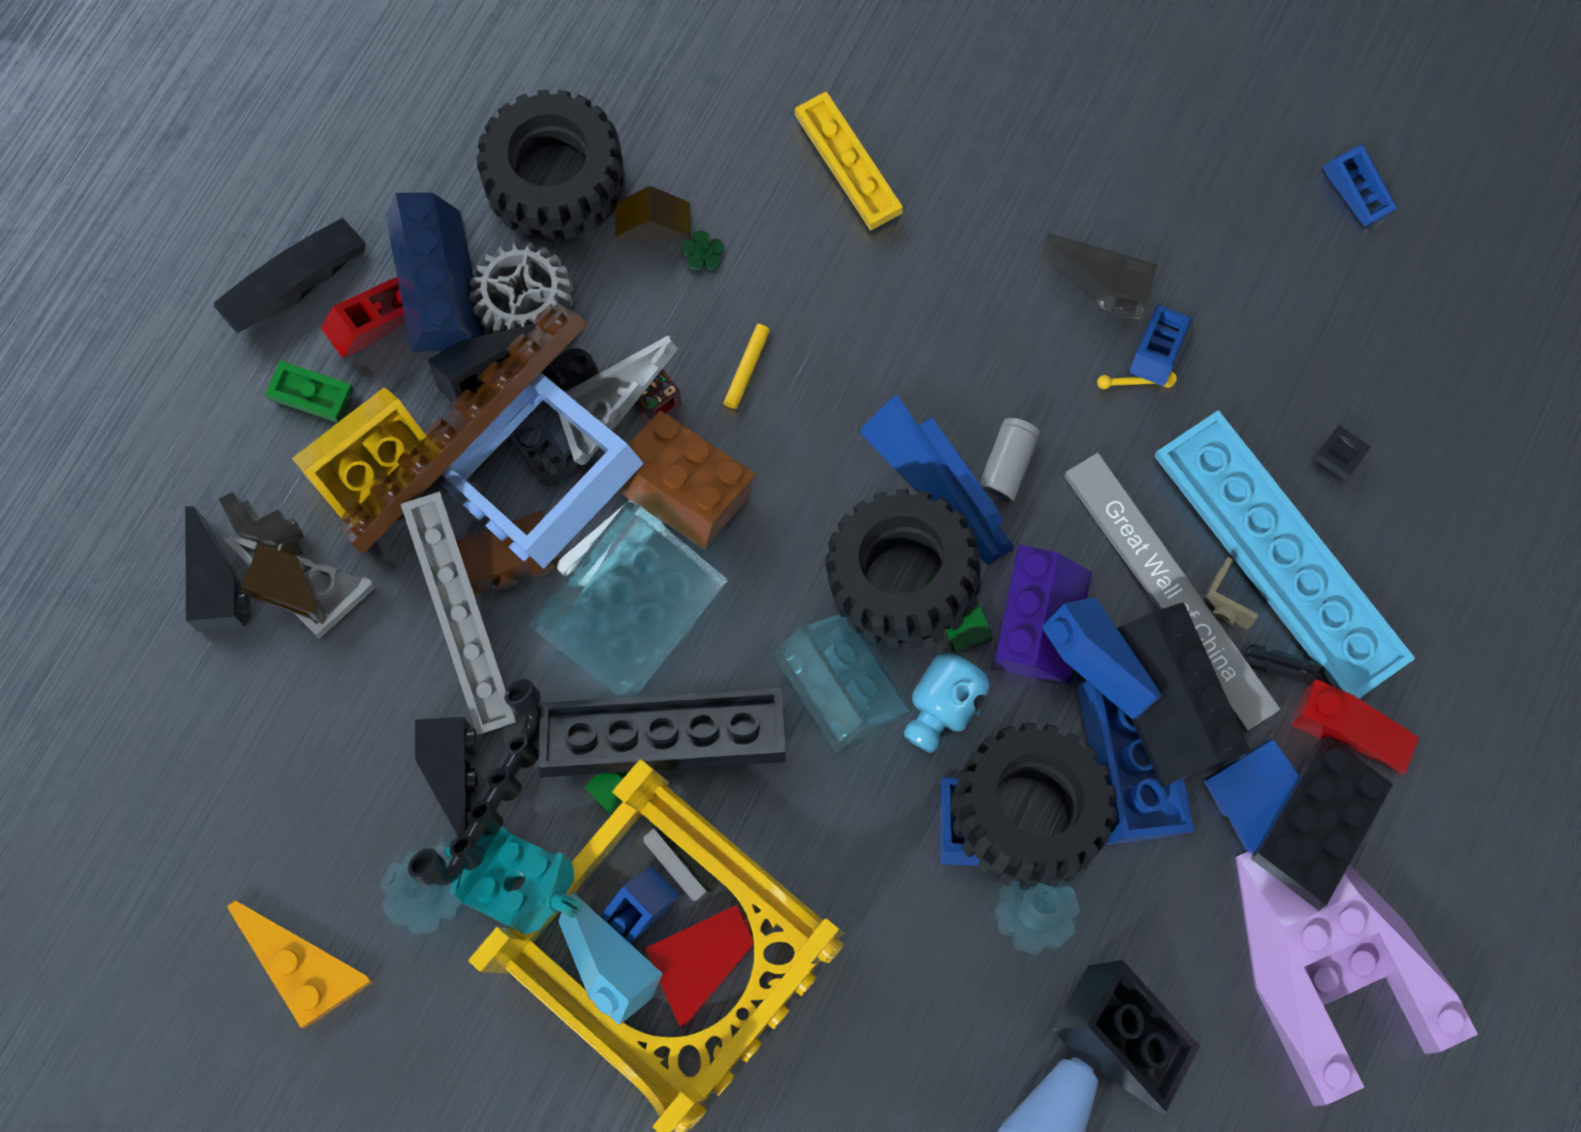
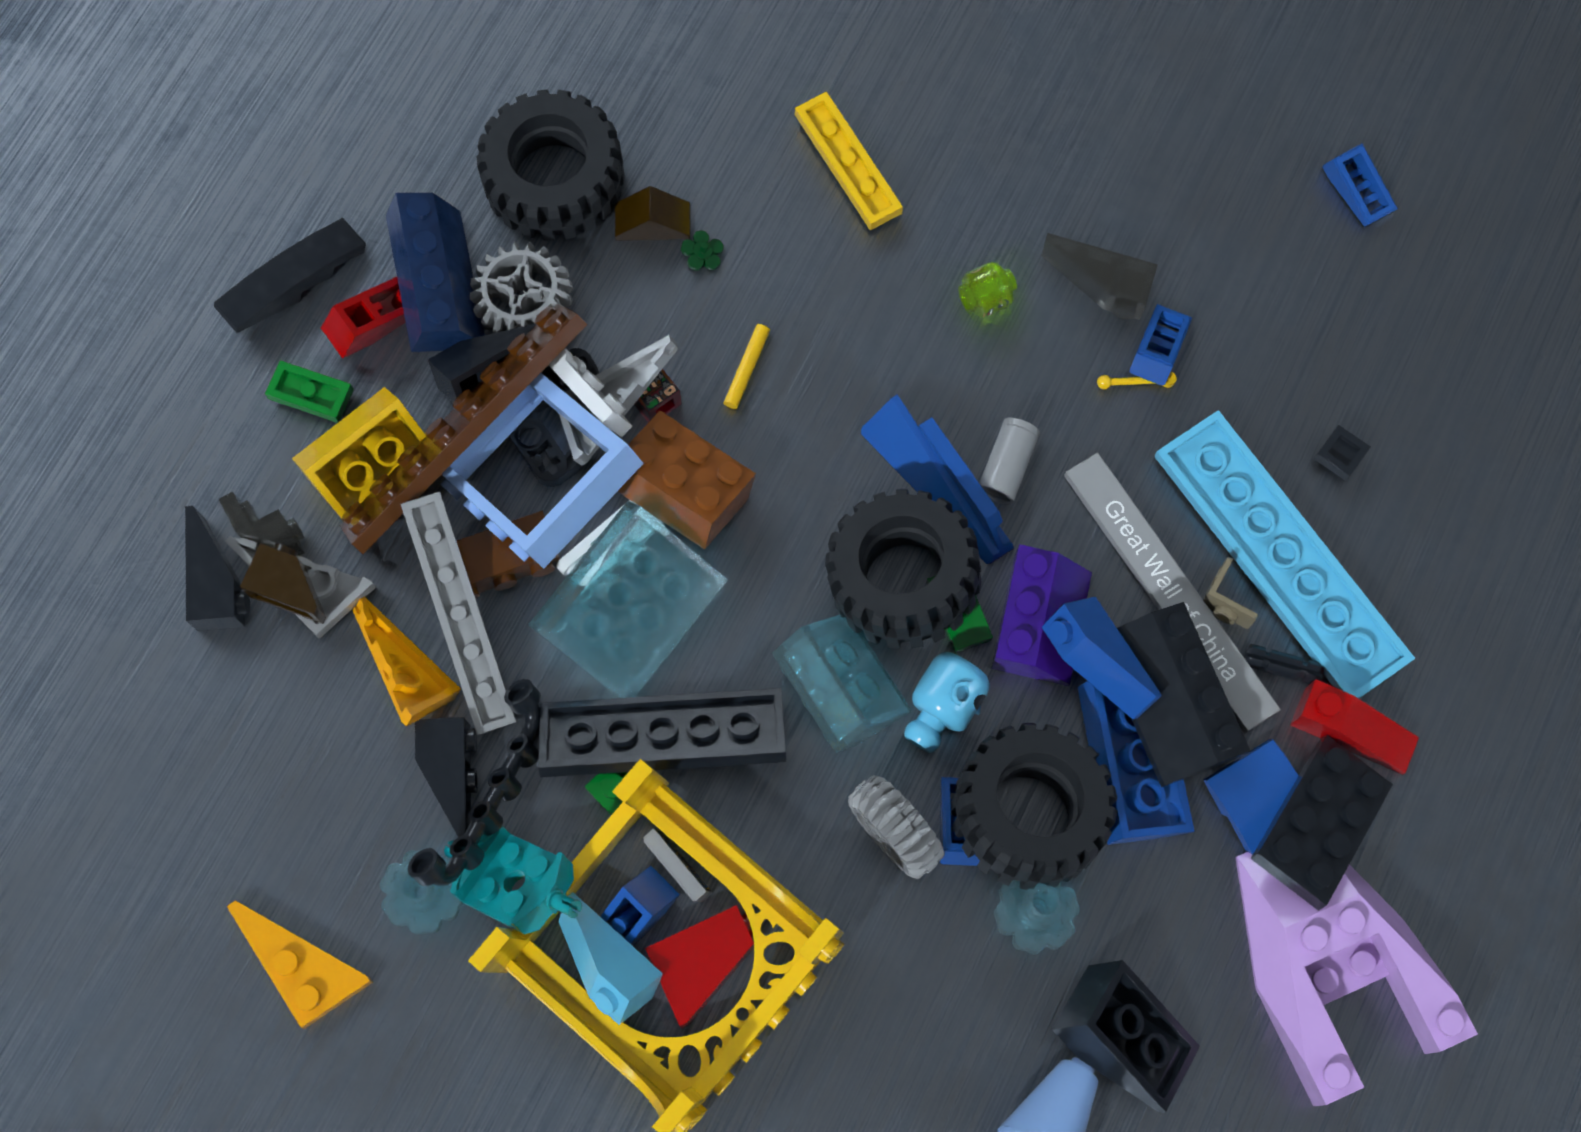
none -> light orange wing [352,597,461,726]
none -> white plate [549,348,632,437]
none -> light grey gear [848,775,944,879]
none -> clear neon green head [958,262,1017,318]

